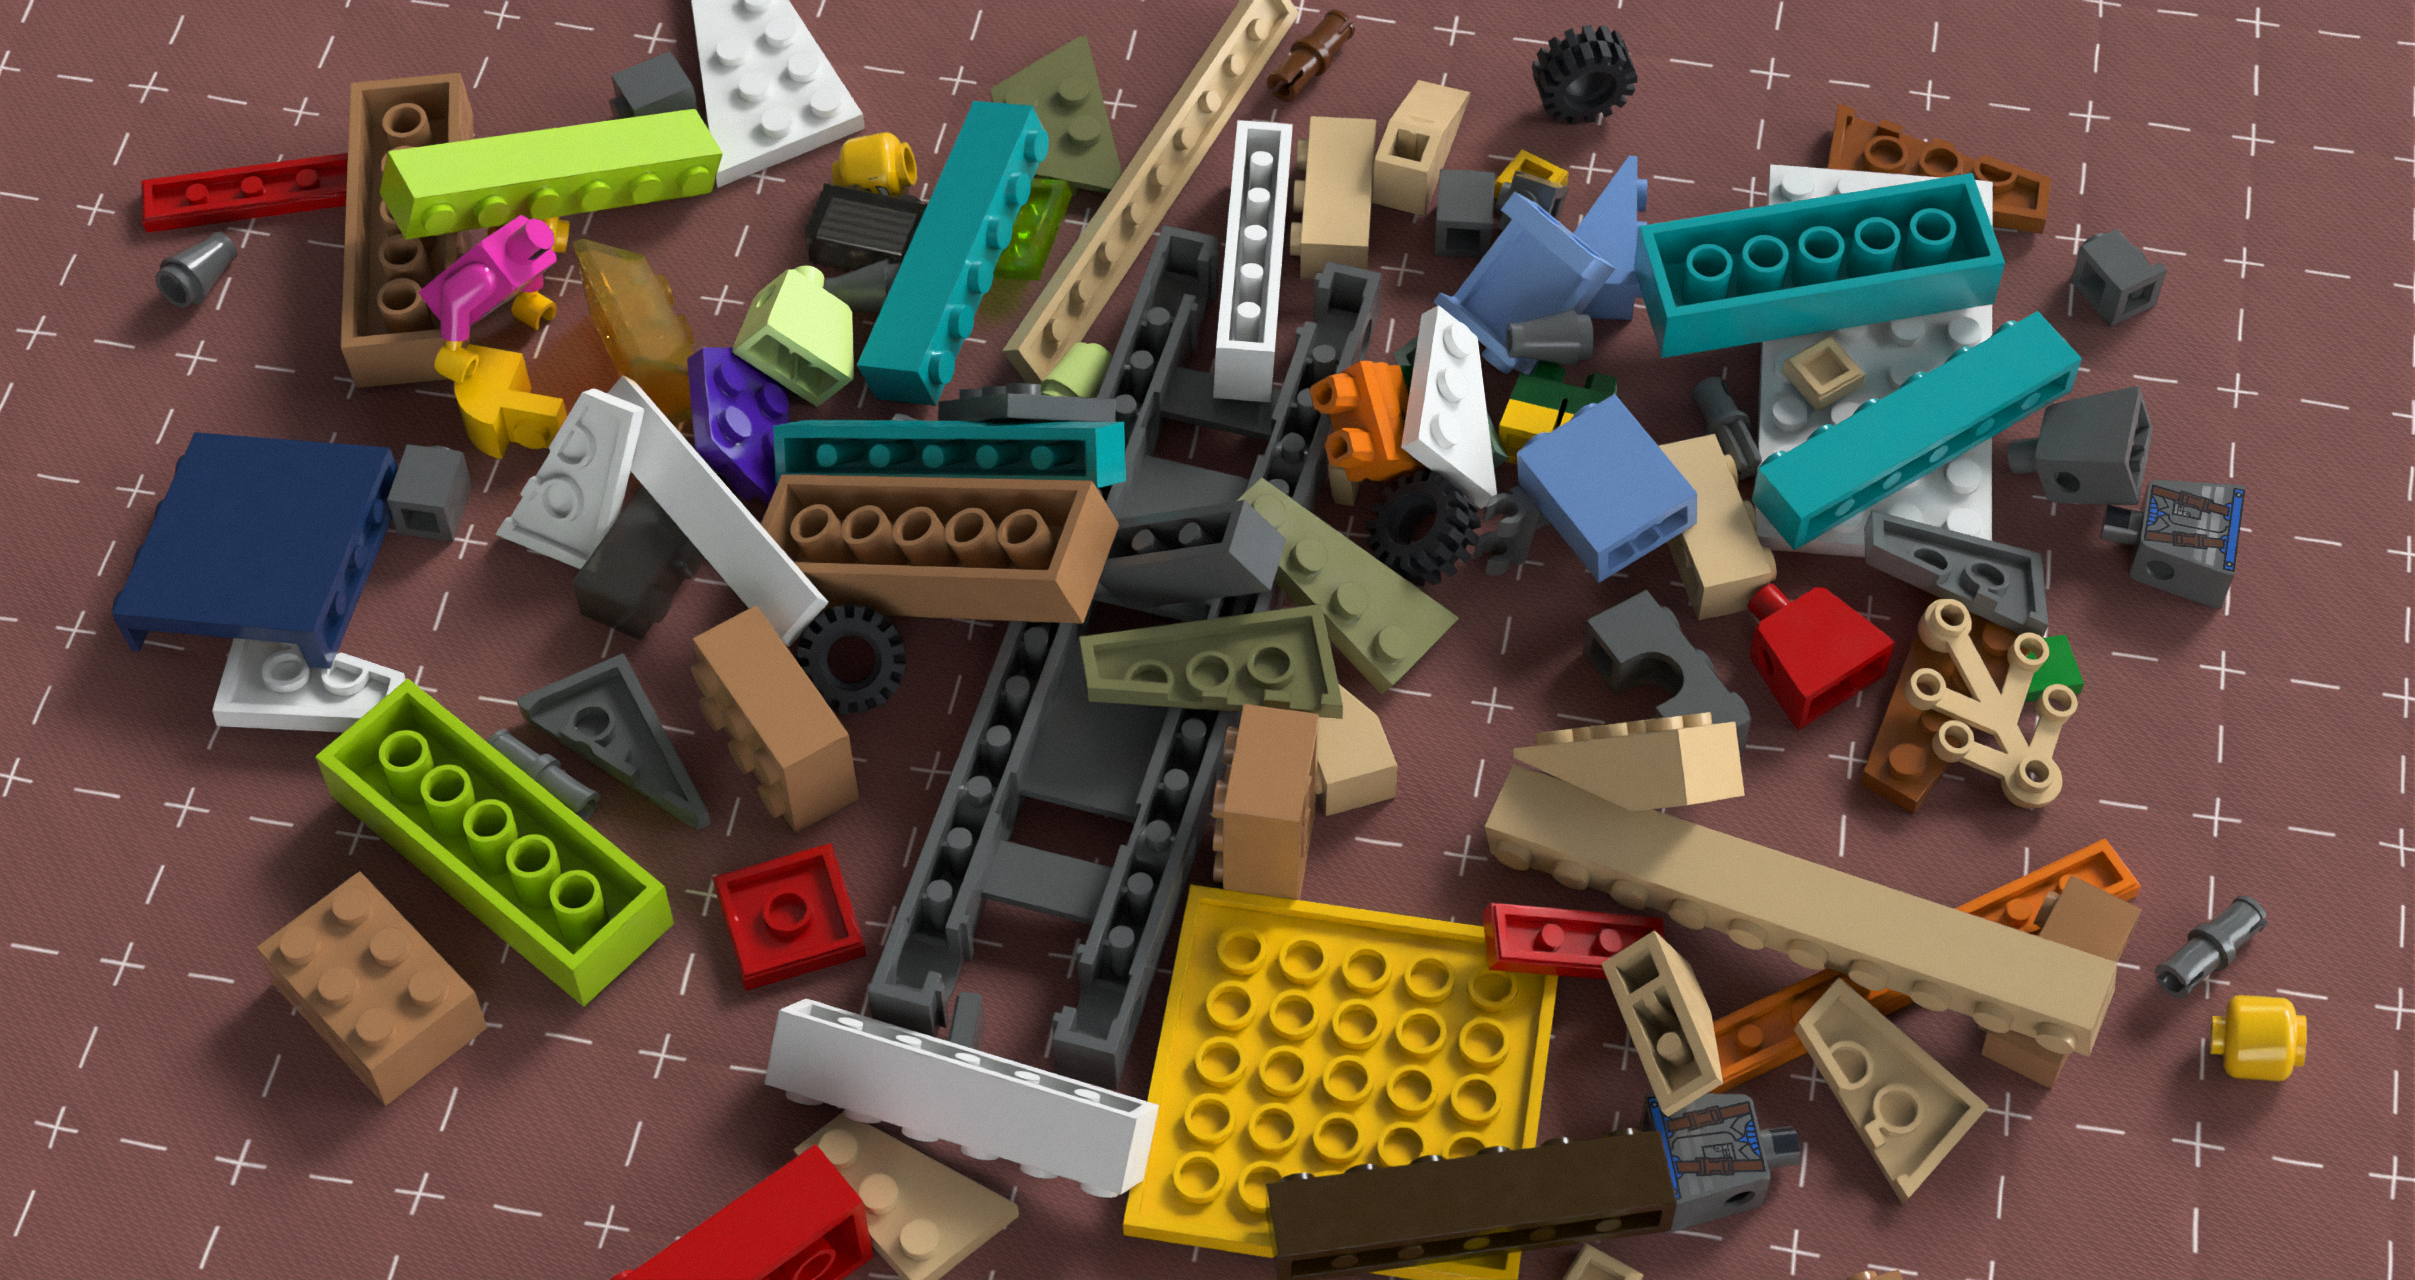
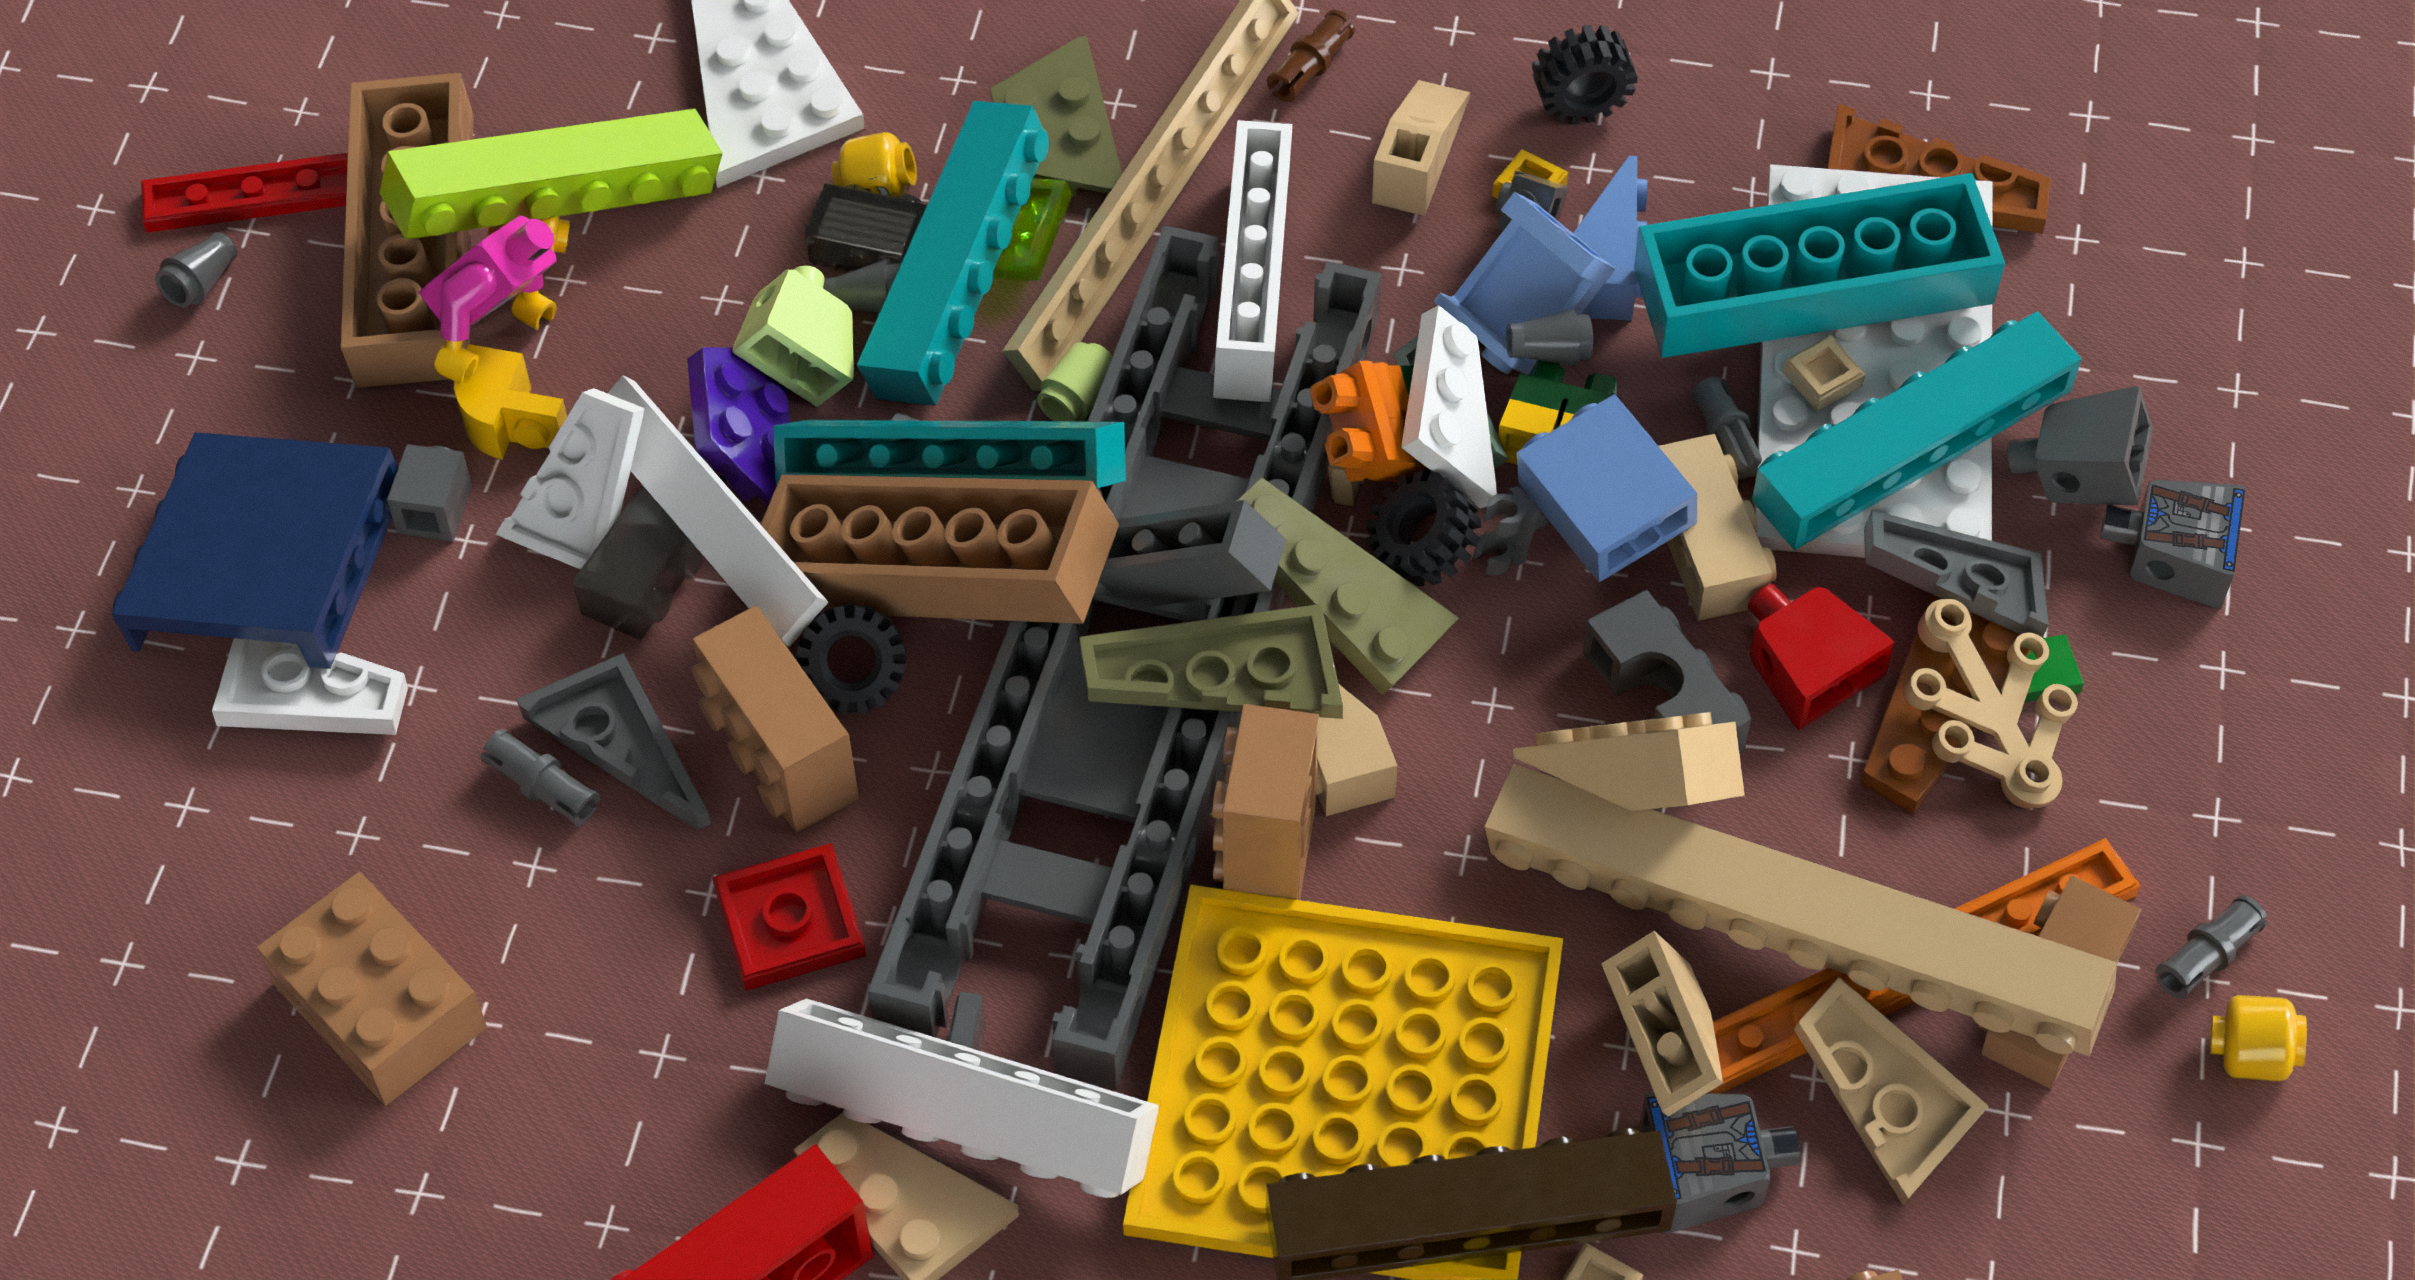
lime brick [315,678,674,1007] -> none
clear yellow slope [573,239,695,425] -> none
dark grey brick [609,51,698,120] -> none
dark grey wing [938,383,1116,422] -> none
tan brick [1290,116,1376,280] -> none
dark grey brick [1434,169,1495,259] -> none
red tile [1482,903,1666,980] -> none
dark grey brick [2071,229,2167,327] -> none

